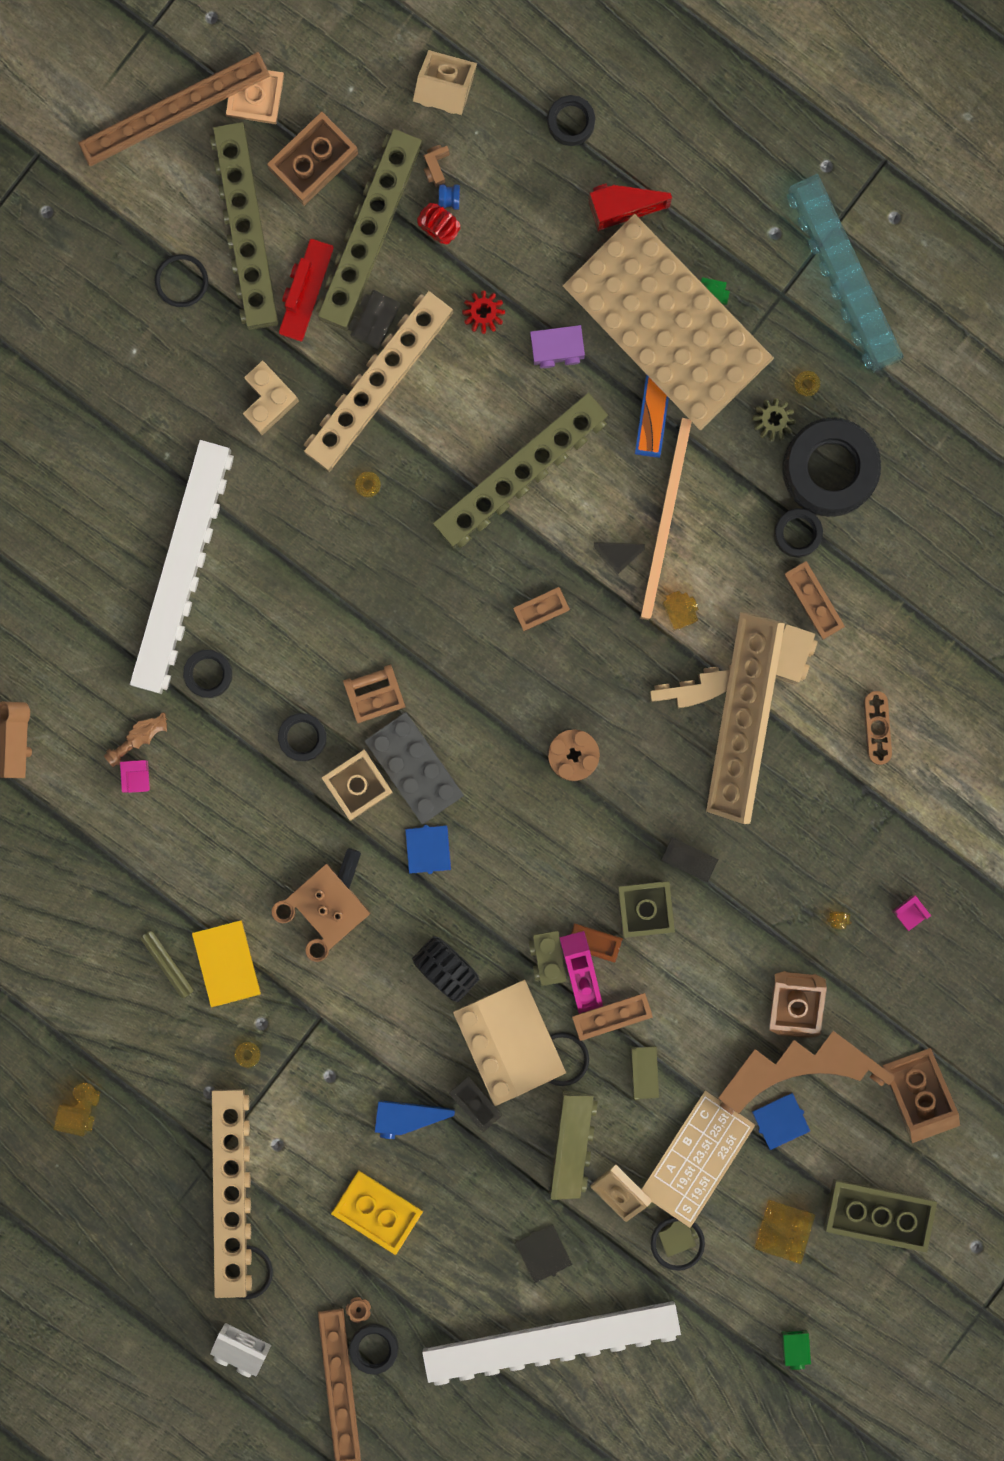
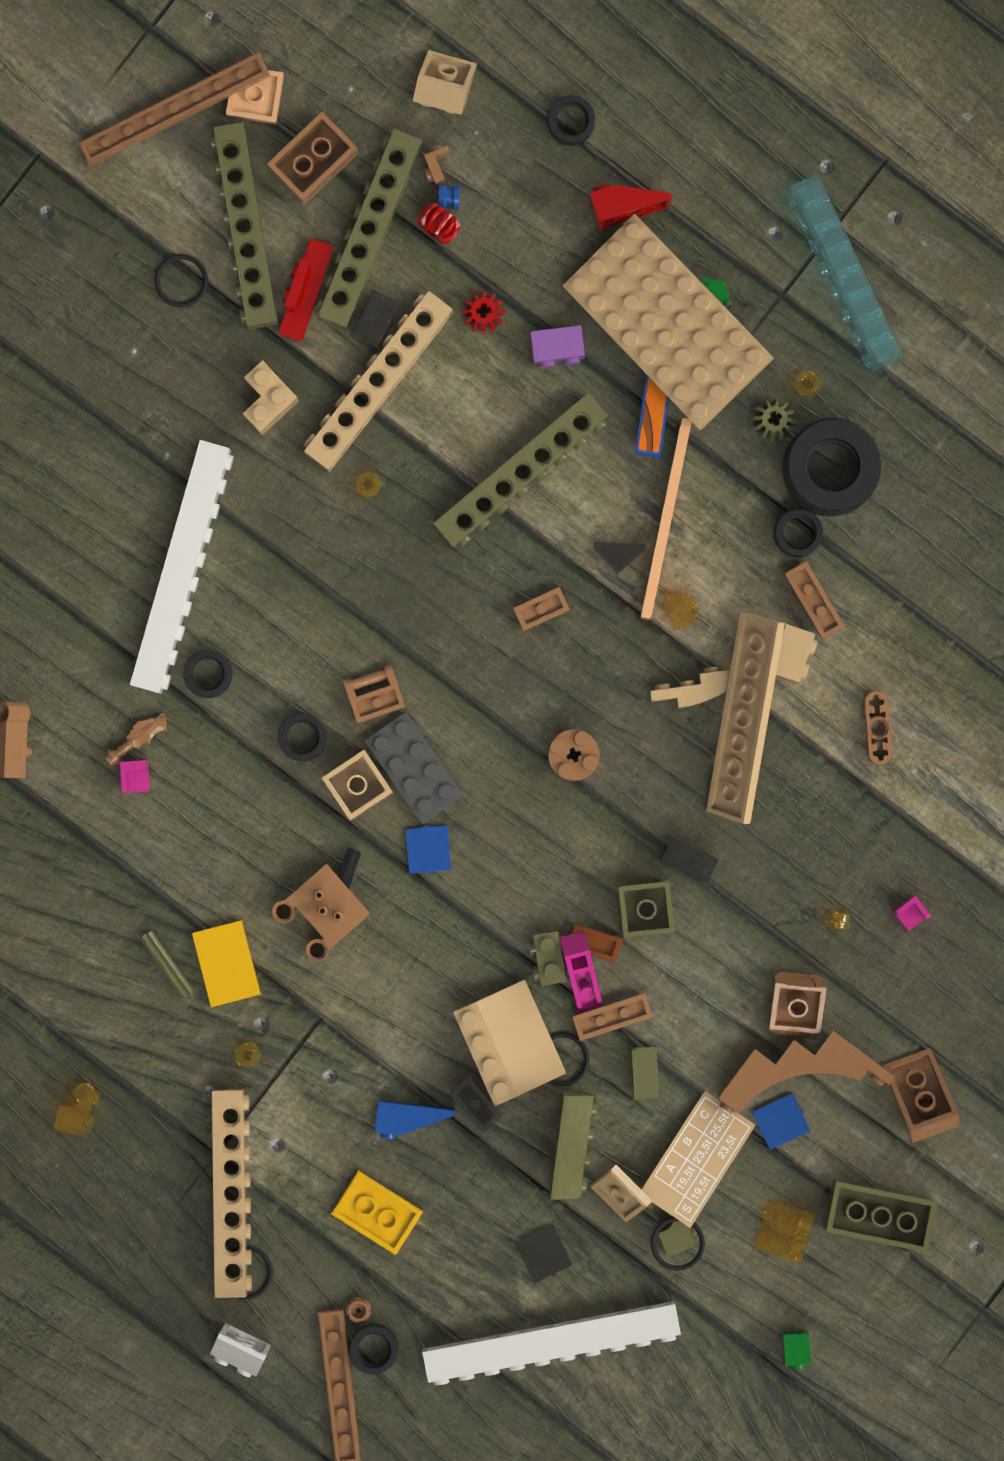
black tyre [412,936,480,1002] -> none

